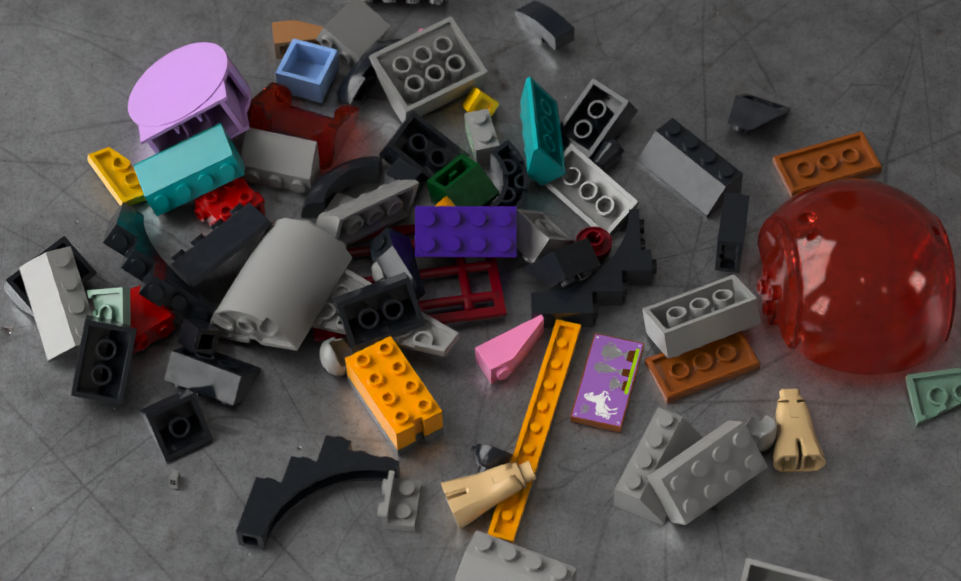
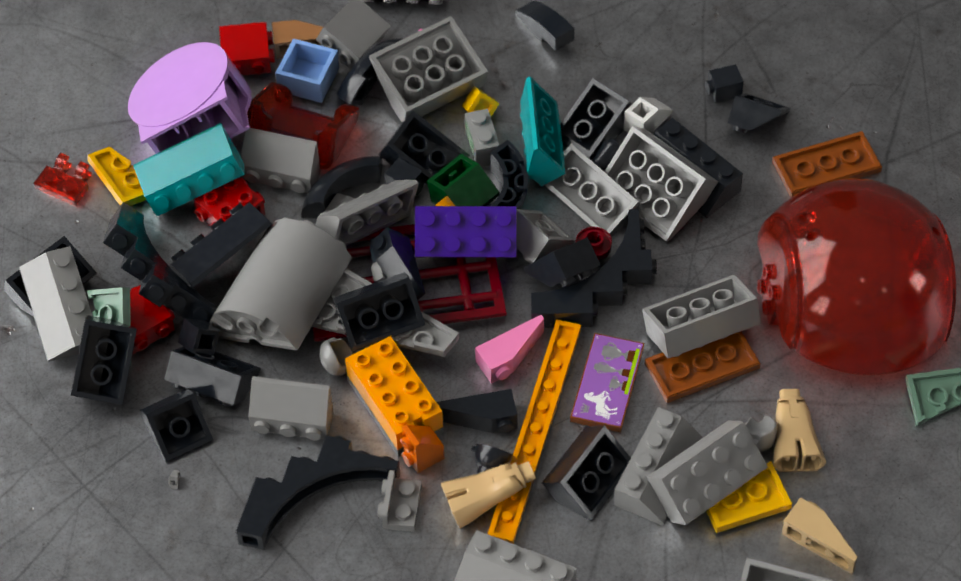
black window [715,193,750,273] -> none
none -> clear red plate [33,153,92,207]
none -> red brick [219,22,275,76]
none -> light grey slope [249,376,334,440]
none -> orange slope [400,424,445,473]
none -> black slope [436,389,518,433]
none -> black slope [542,425,631,520]
none -> light grey slope [604,126,718,242]
none -> white slope [624,97,673,133]
none -> black brick [705,64,744,103]
none -> yellow wing [707,461,792,533]
none -> tan slope [782,497,857,574]

